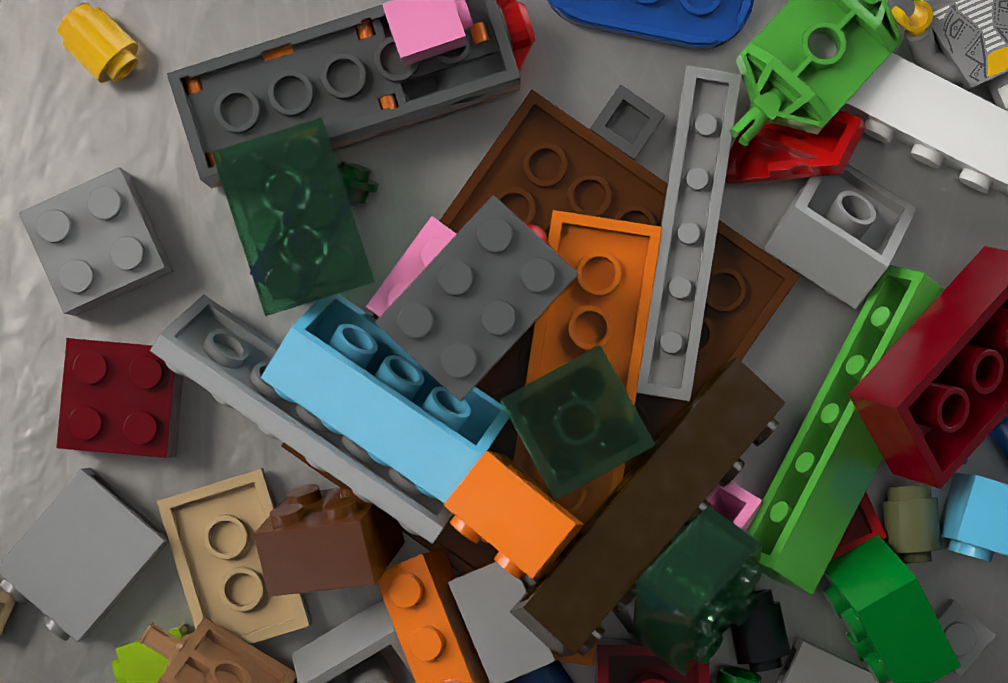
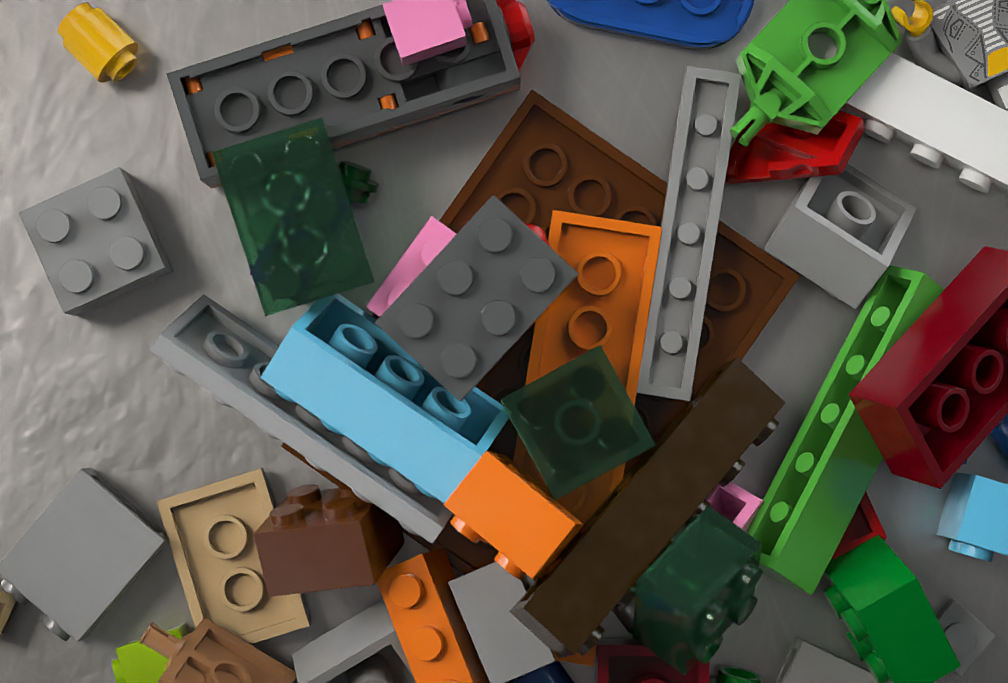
dark red brick [56,338,184,458] -> none
dark grey plate [590,84,665,160] -> none
black brick [726,589,791,673] -> none
olive brick [882,484,942,564] -> none

